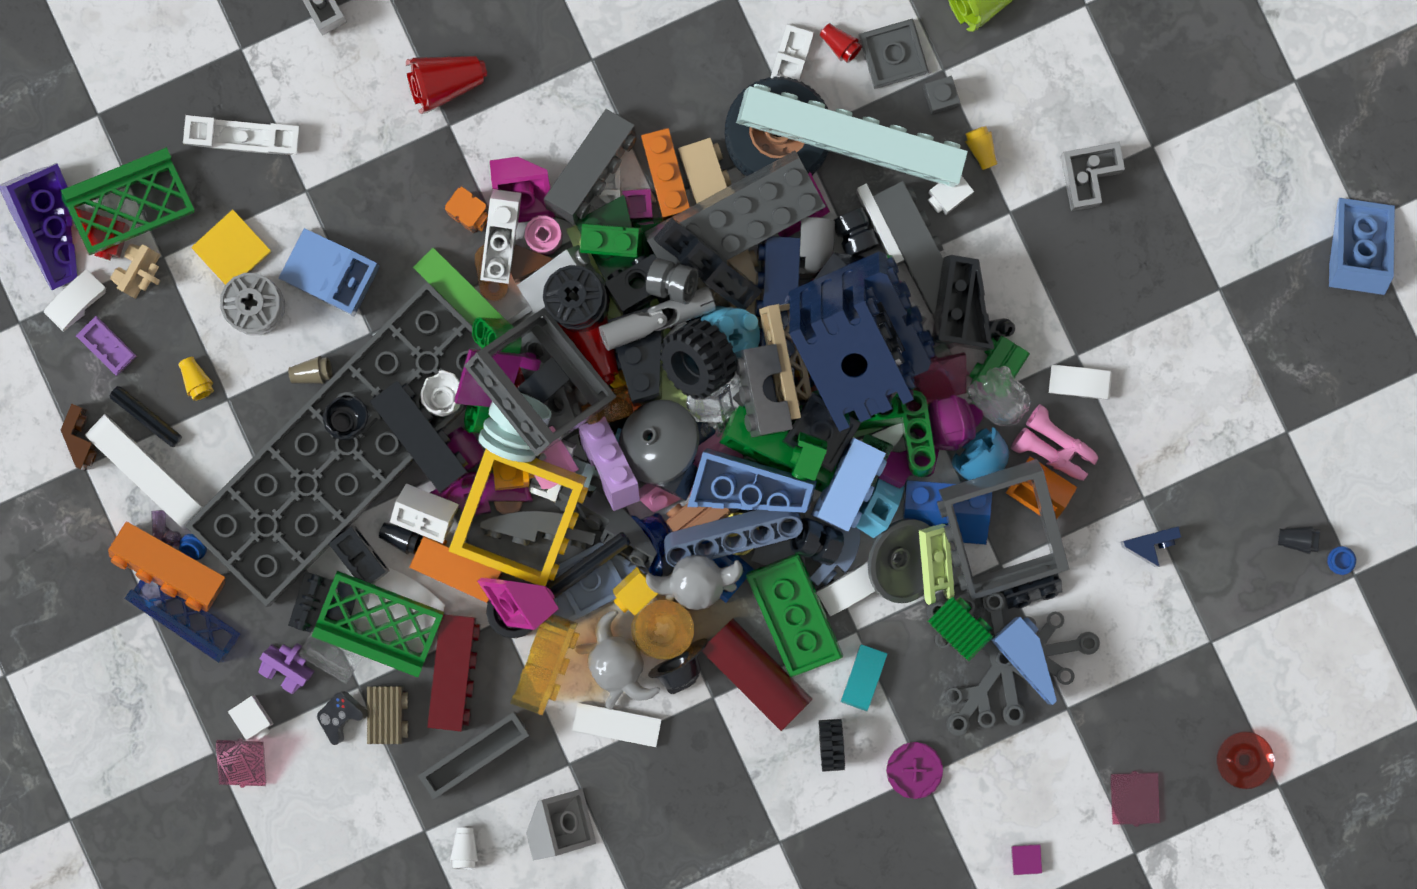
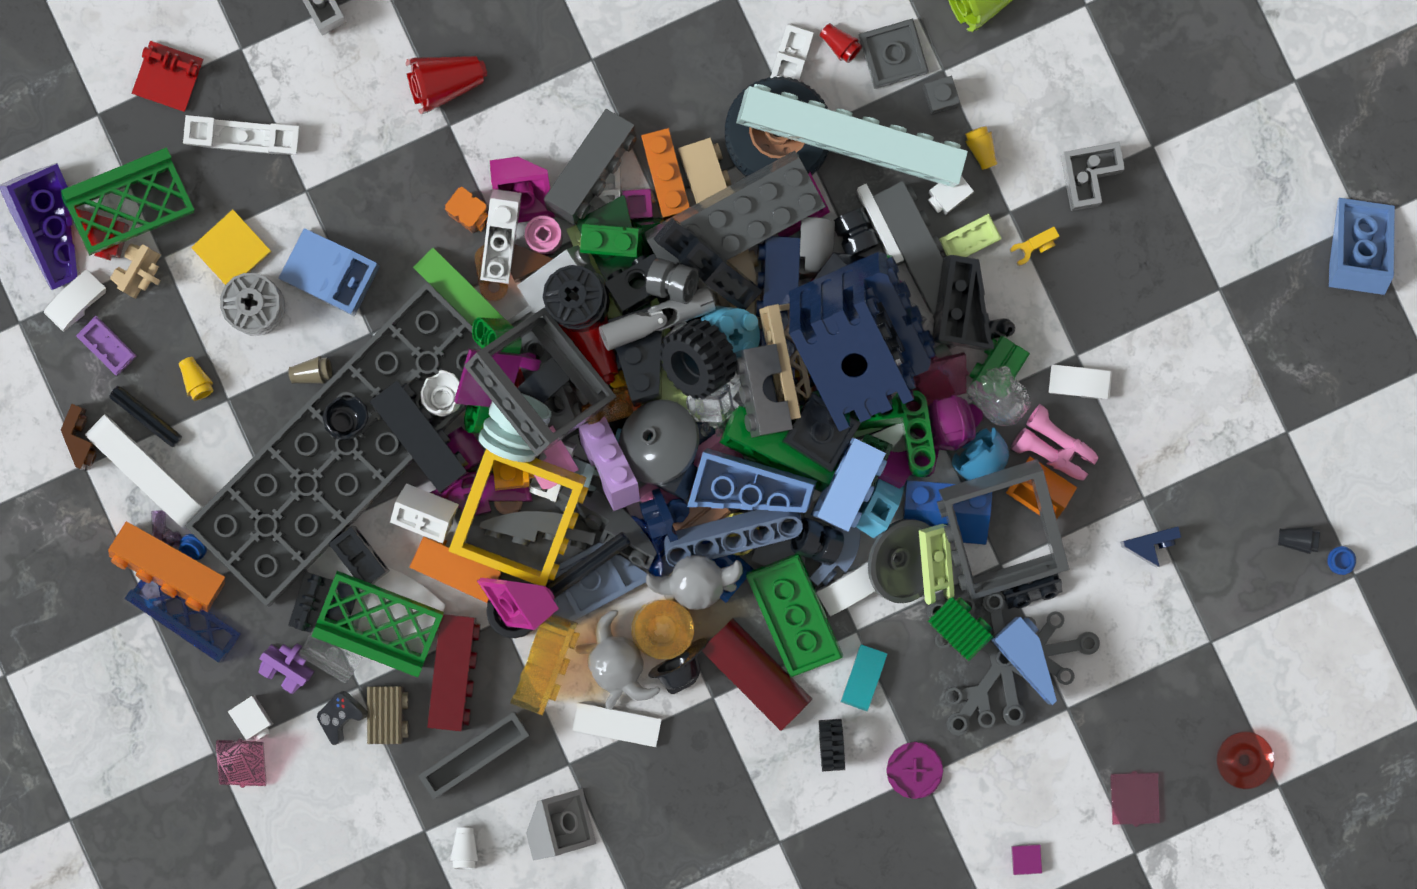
black cone [379,522,423,555] -> none
yellow brick [613,567,658,616] -> none
green brick [790,432,827,481] -> none
none -> red hinge [131,41,204,112]
none -> dark blue hips [639,488,690,542]
none -> yellowish green plate [939,214,1002,257]
none -> yellow plate [1010,227,1059,266]

